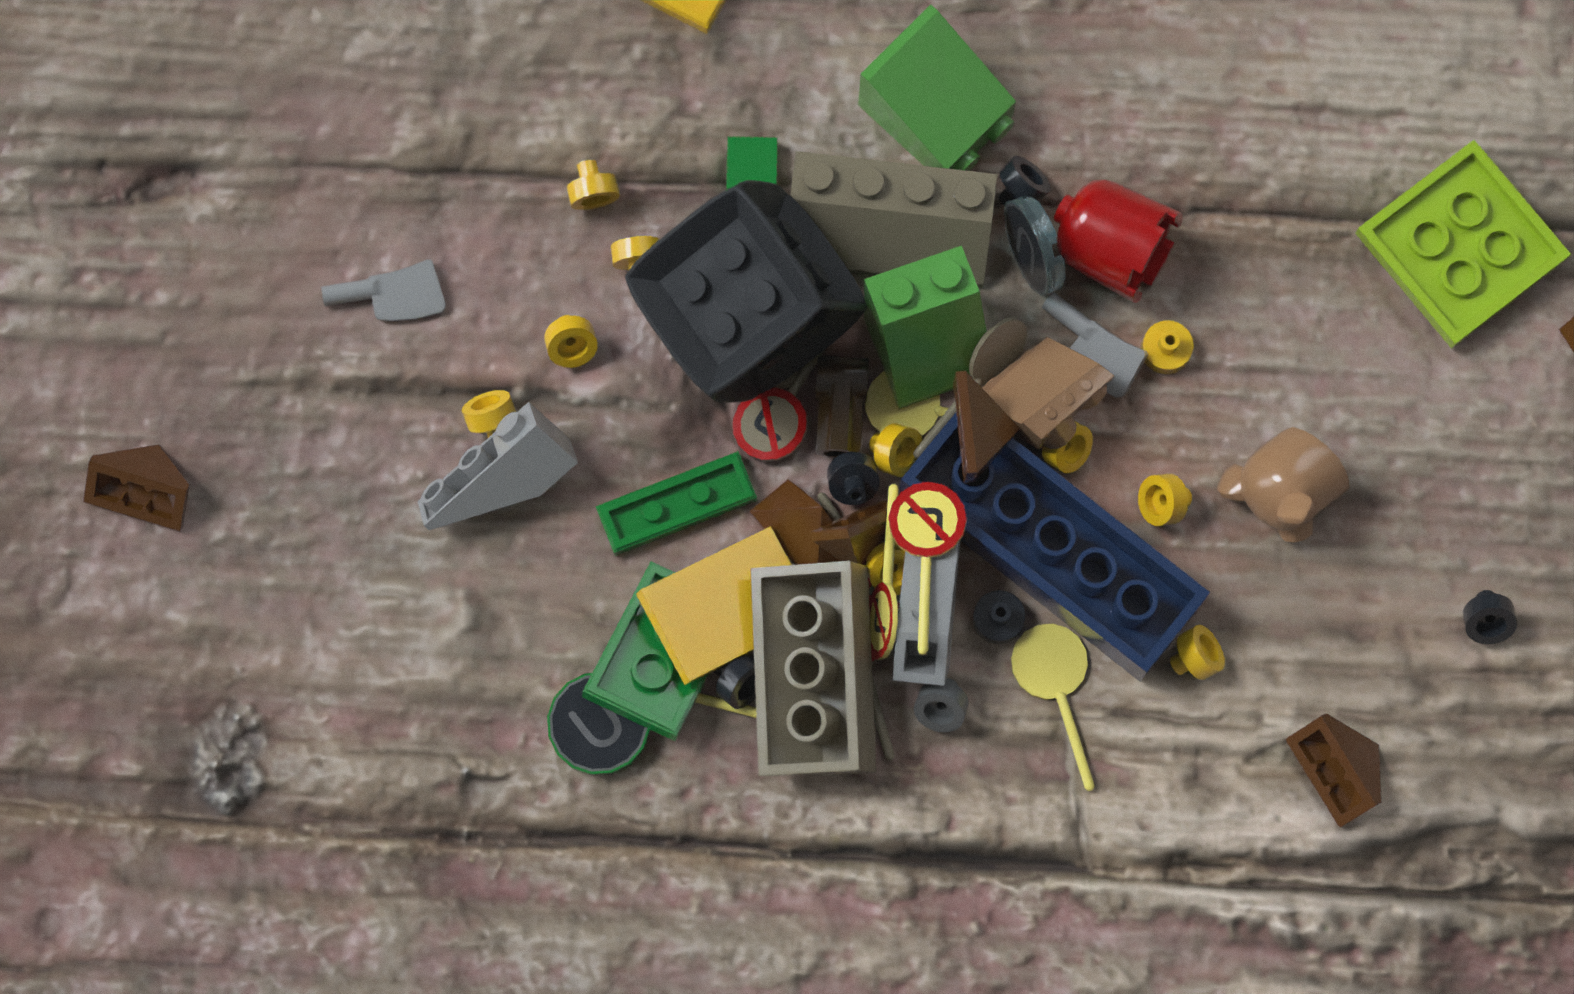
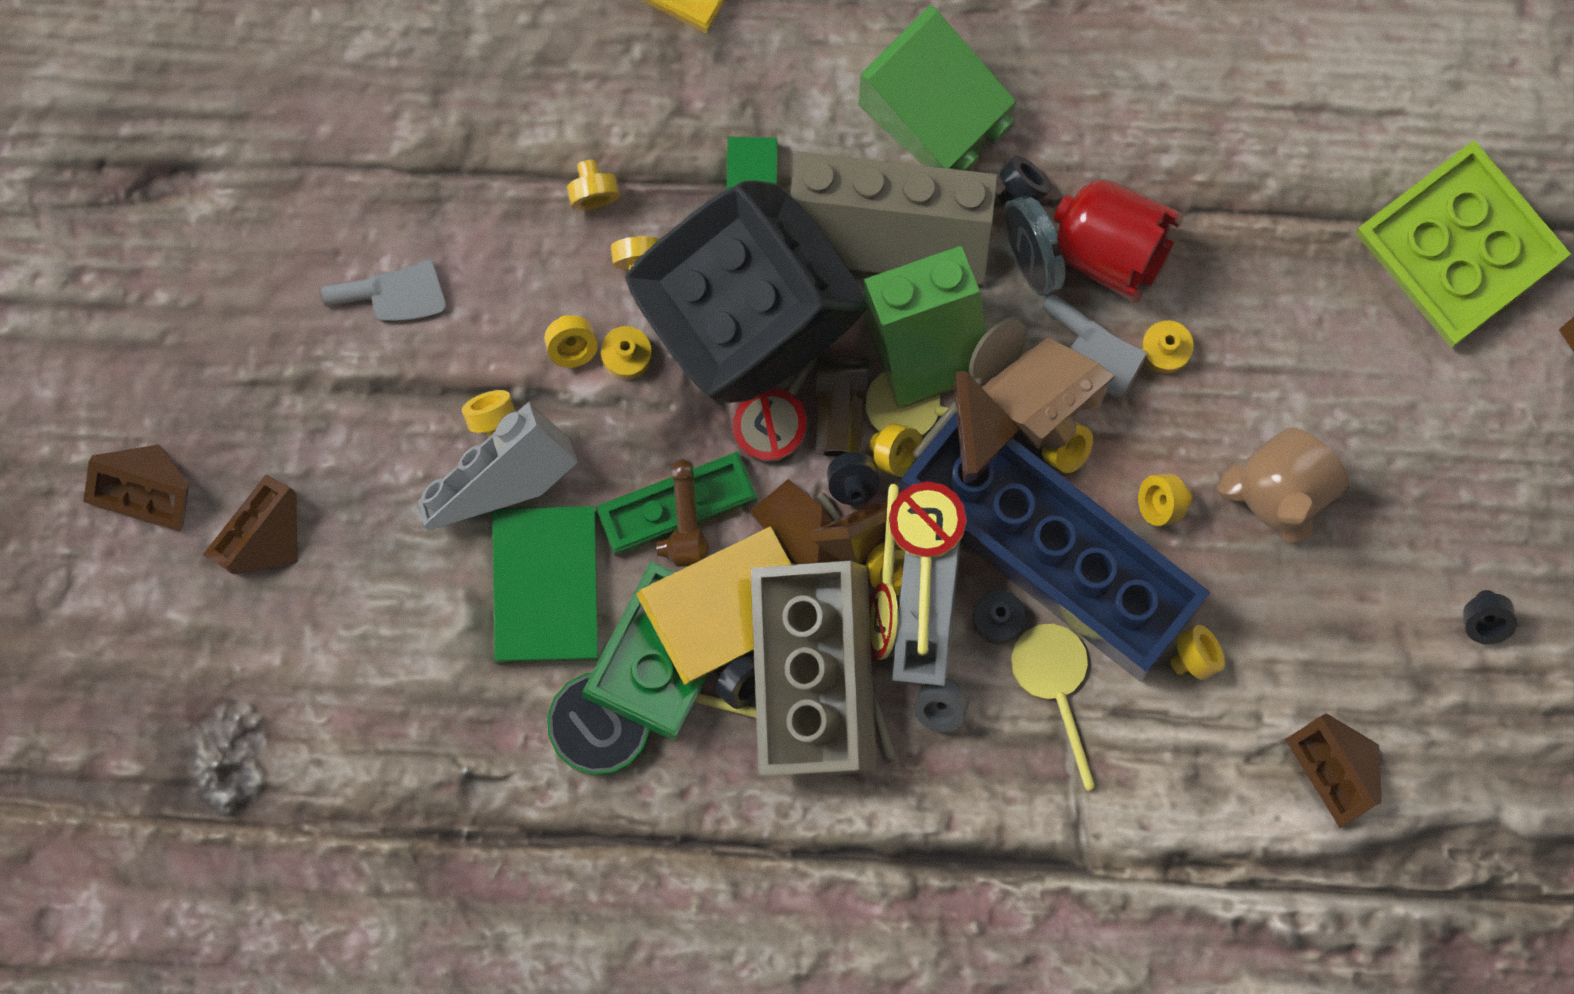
none -> reddish brown slope [203,475,298,575]
none -> green tile [492,506,598,664]
none -> yellow tile [601,326,652,380]
none -> reddish brown piece [656,460,709,567]

